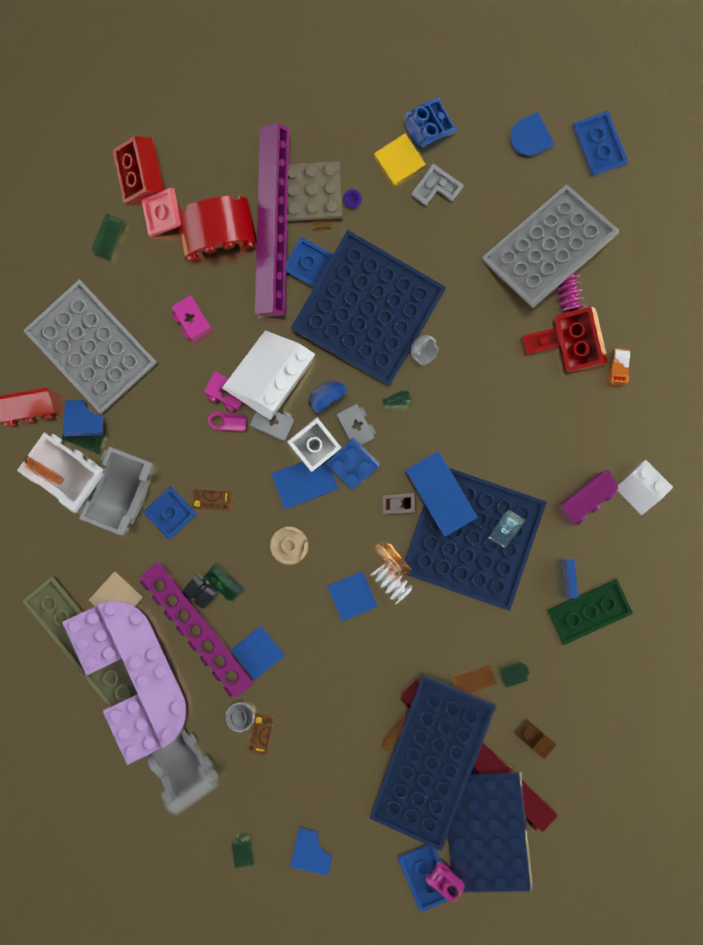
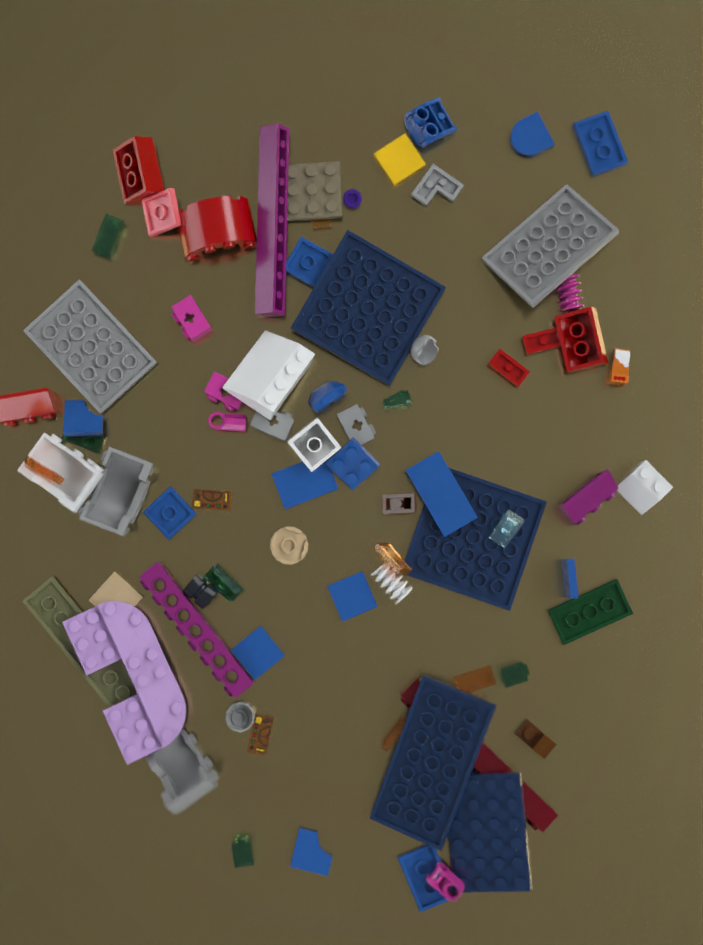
none -> red plate [488,349,530,387]

